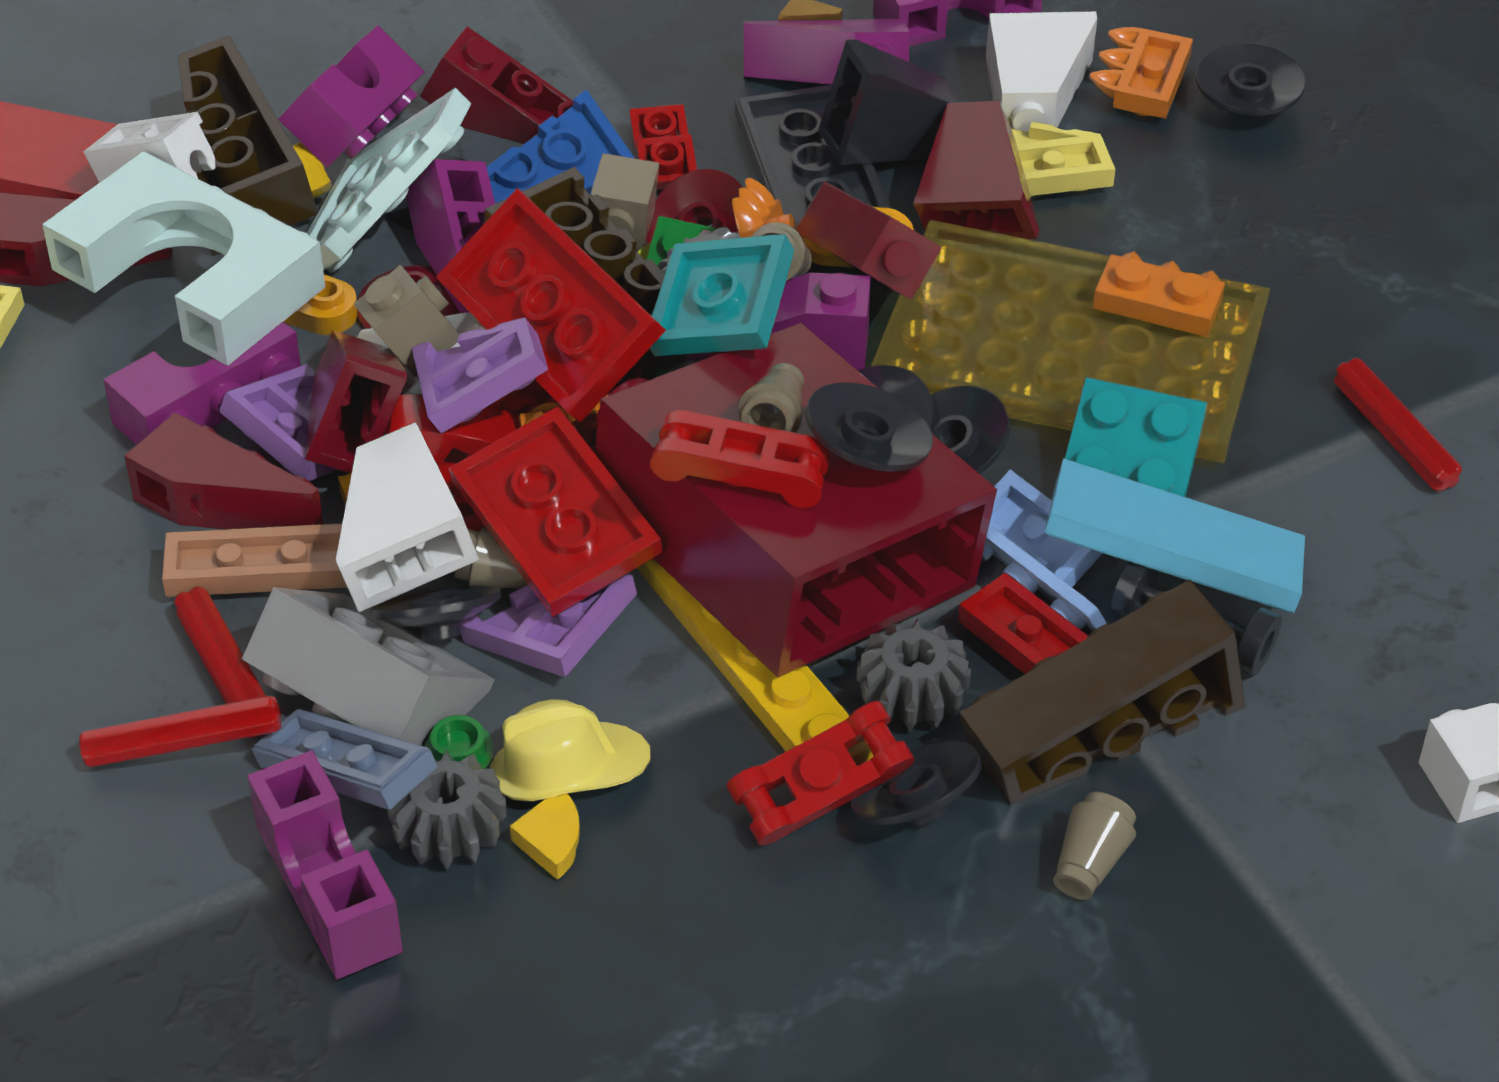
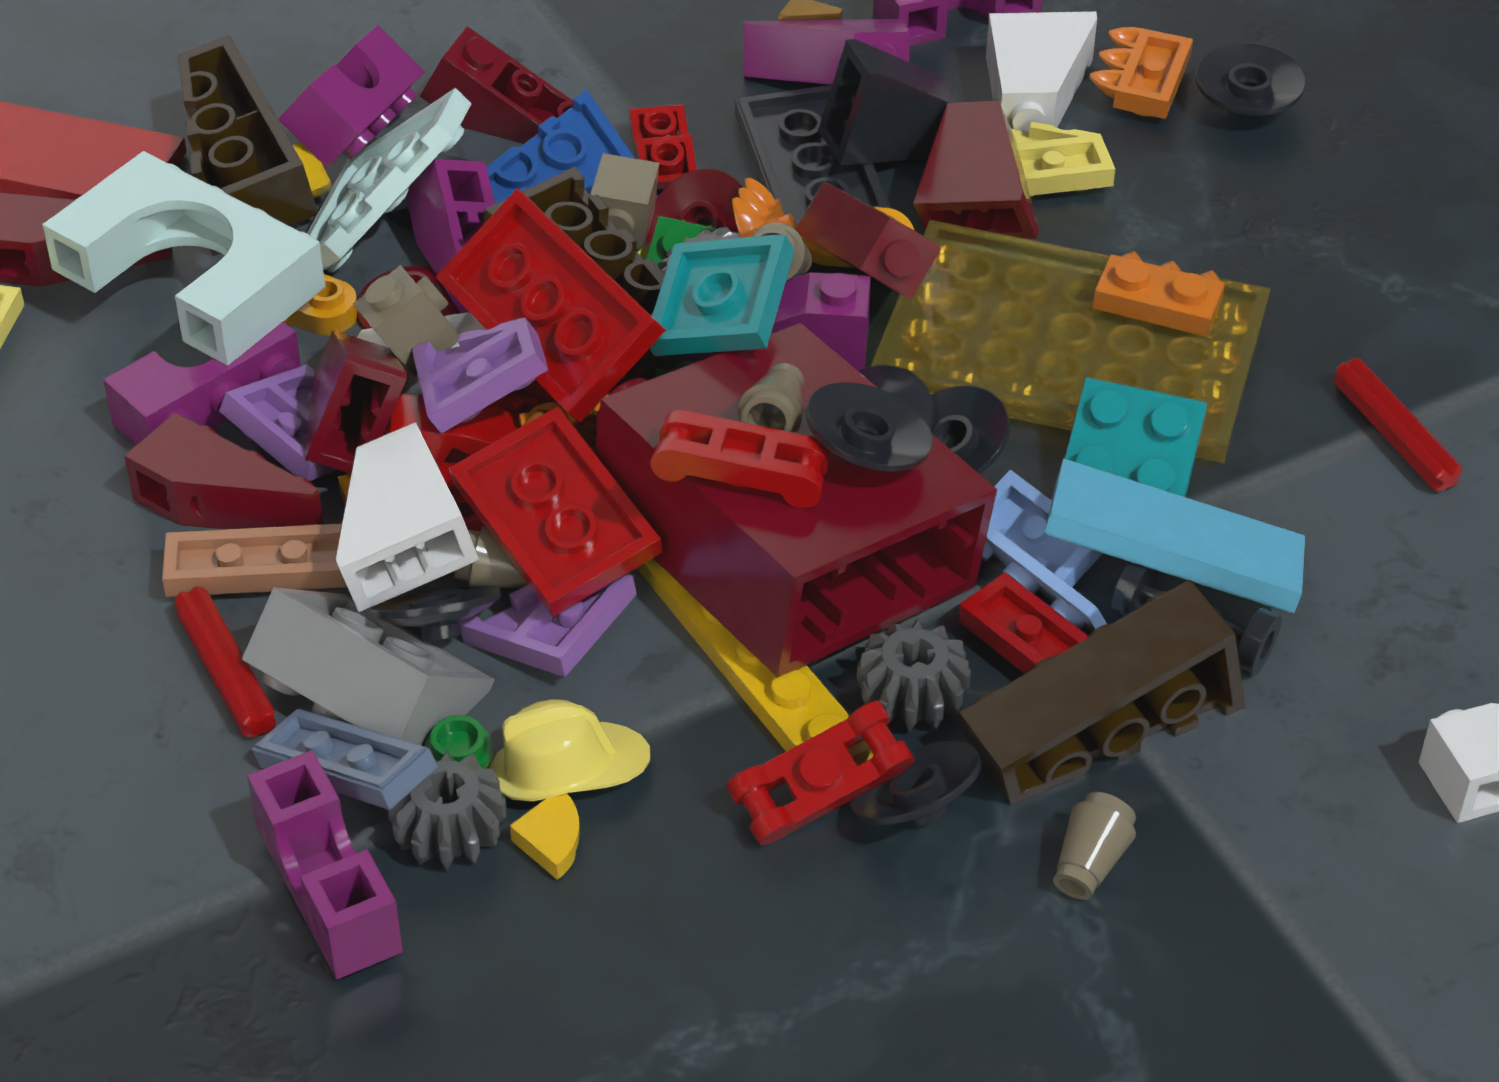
red axle [79,696,281,767] -> none
white hinge [83,112,215,183] -> none

